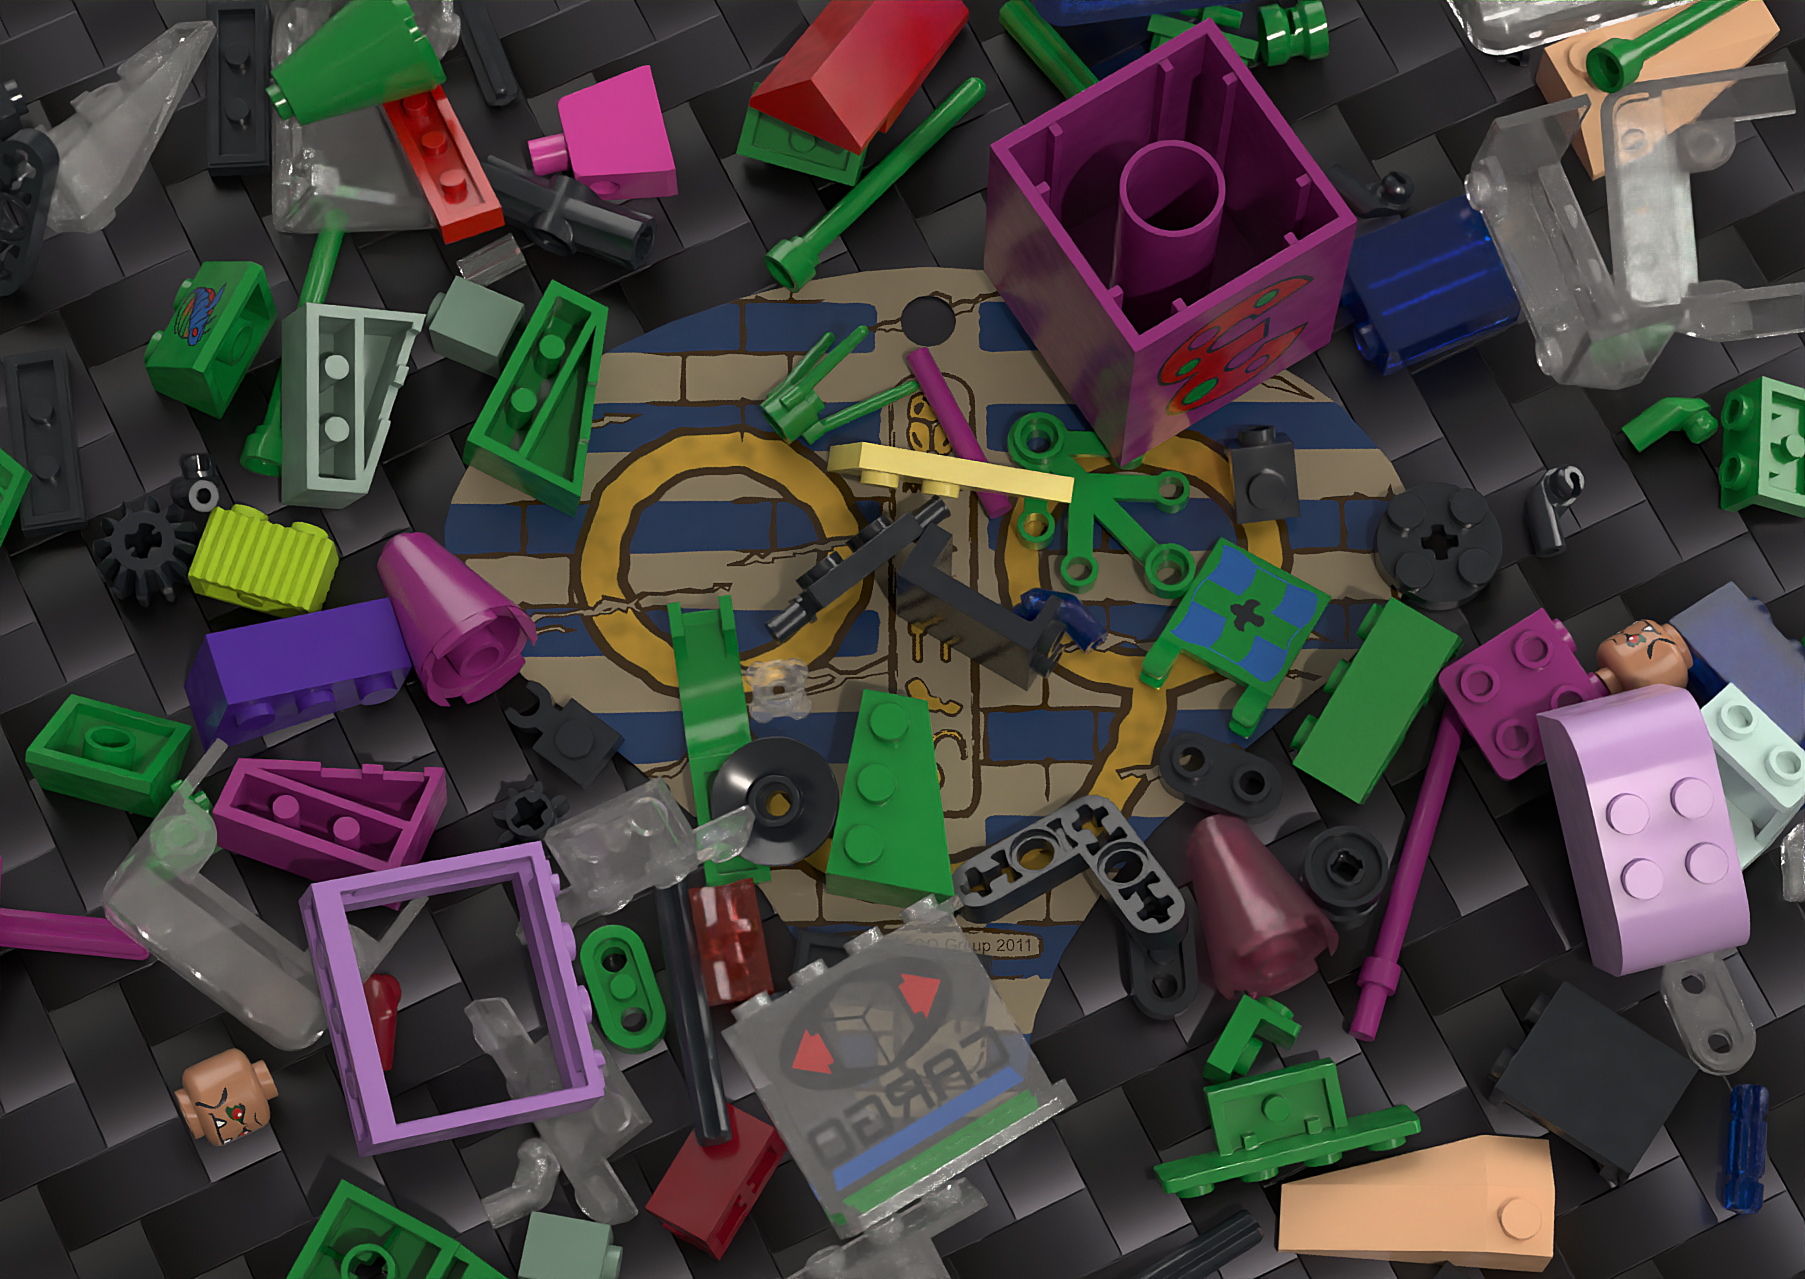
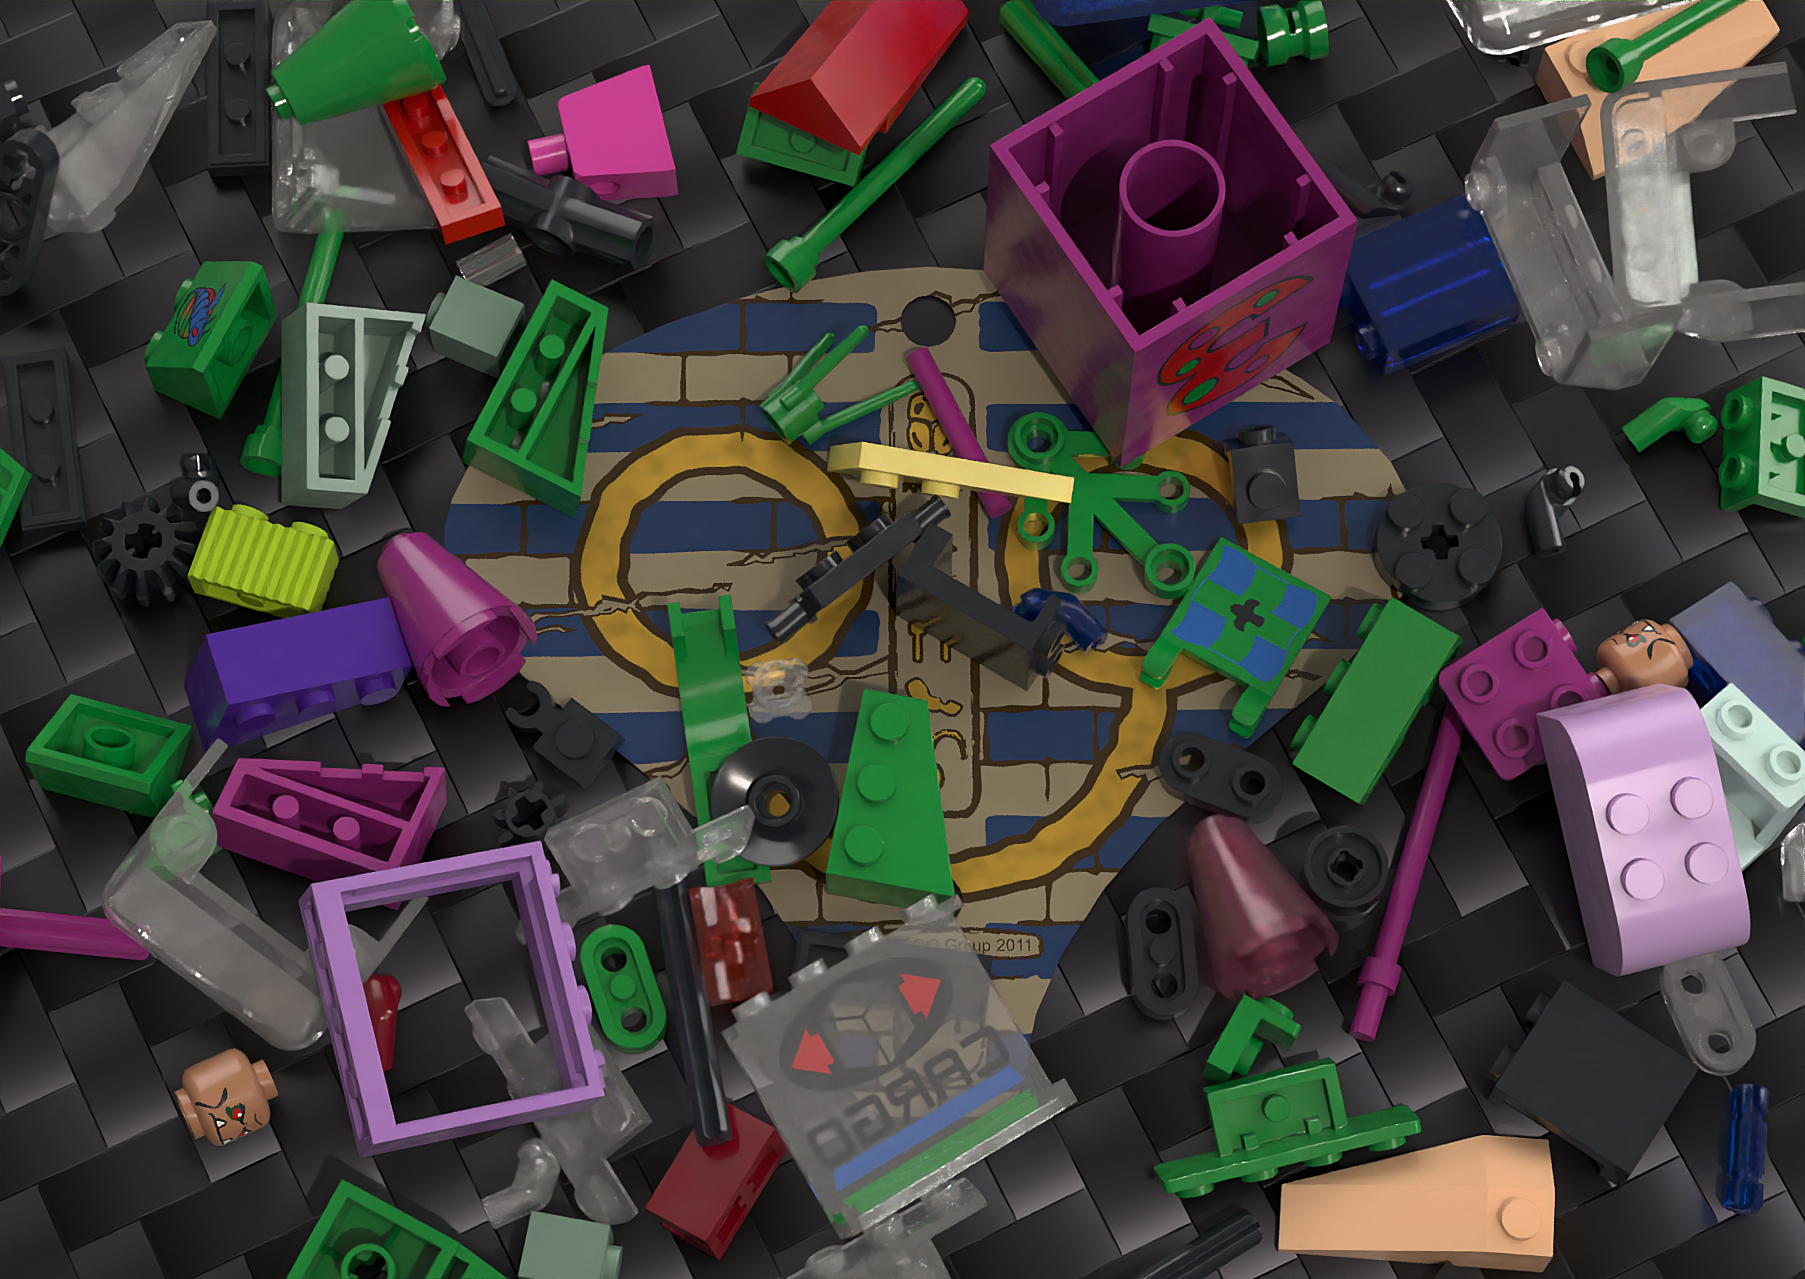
black beam [952,795,1189,951] -> none

